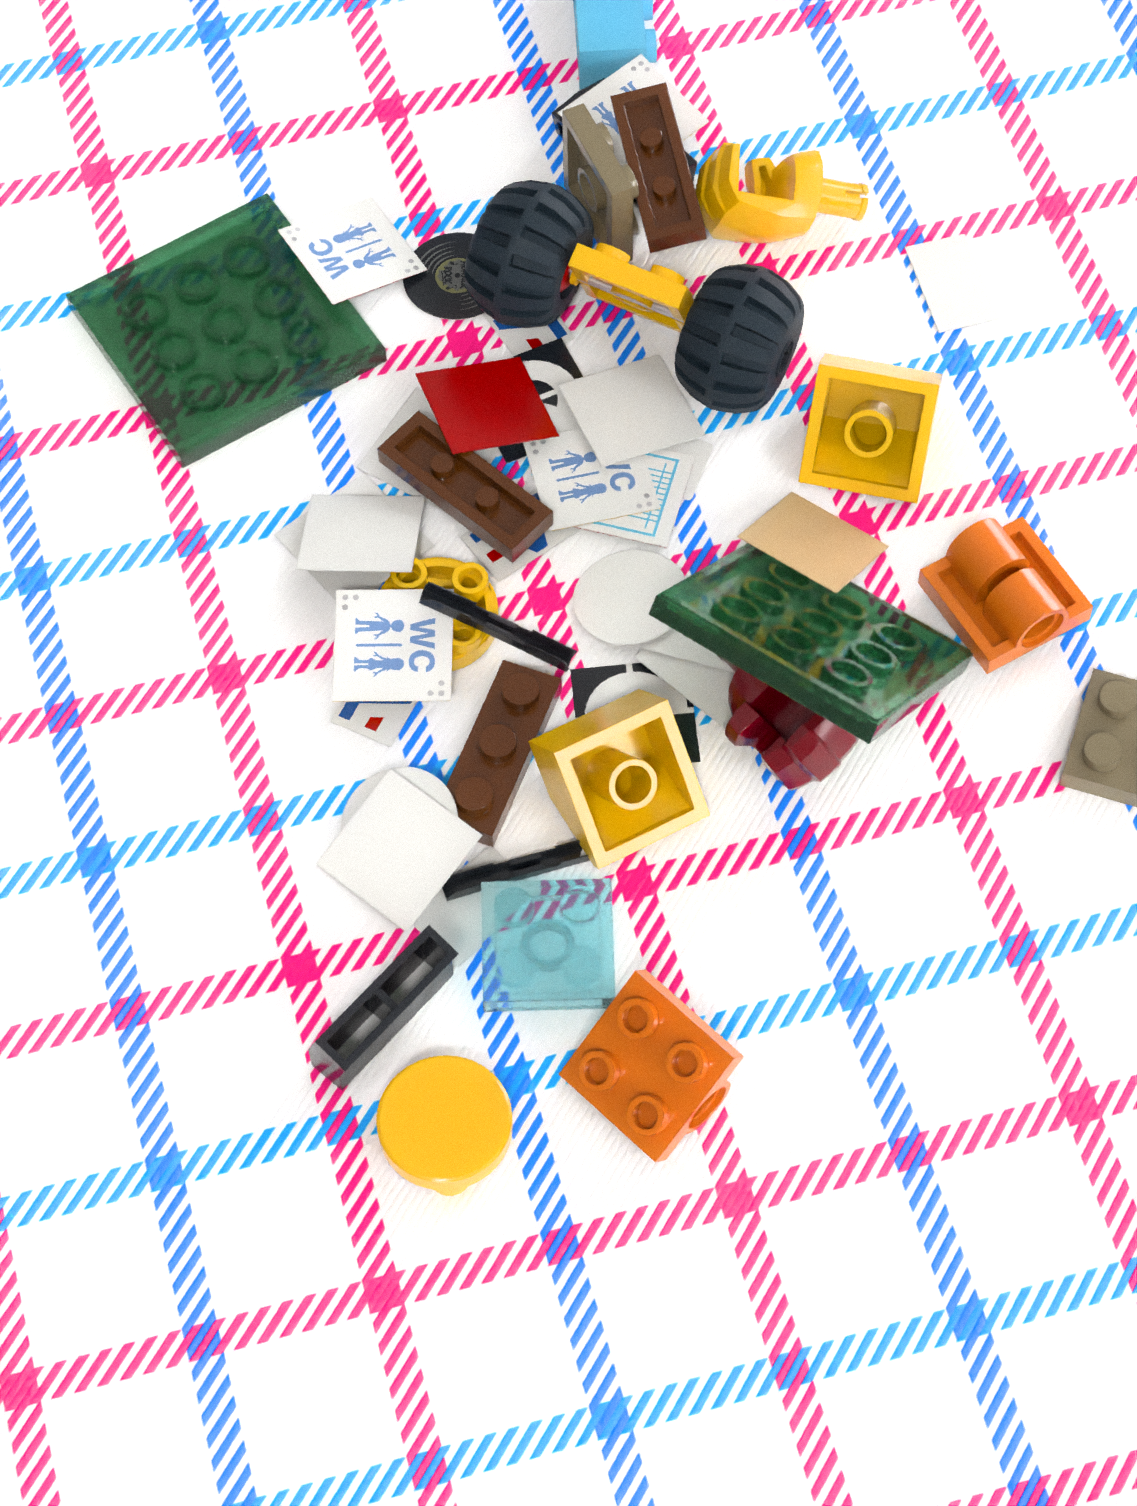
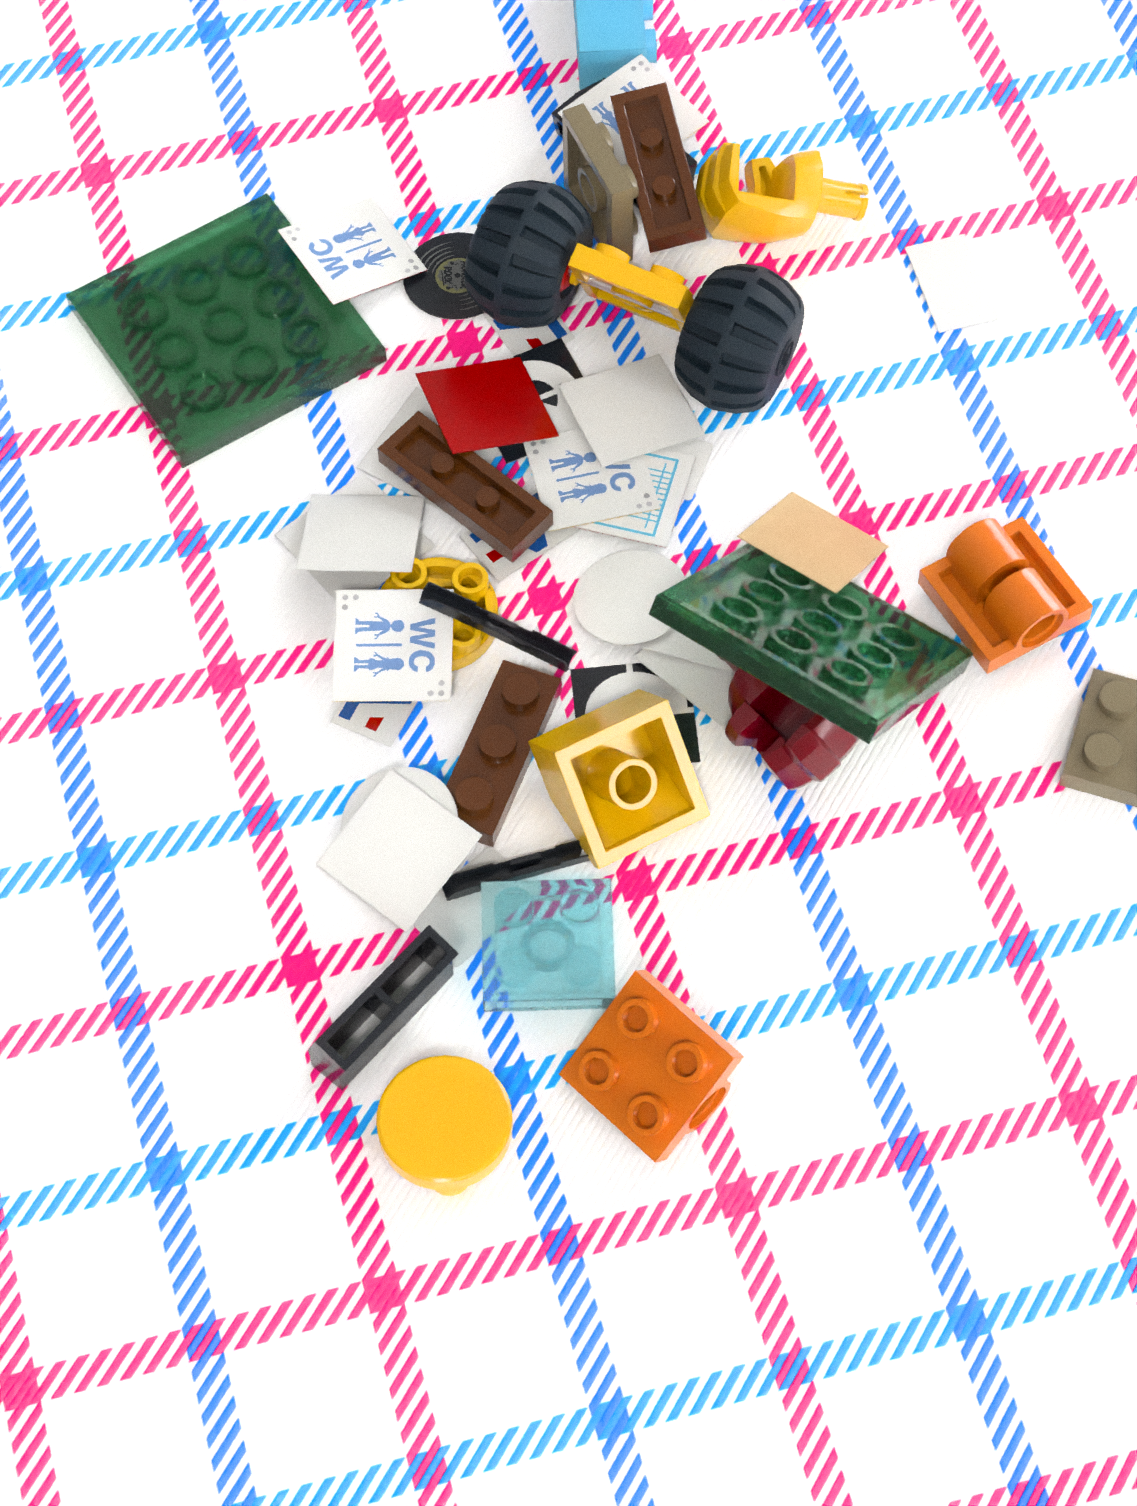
yellow slope [798,353,943,504] -> none

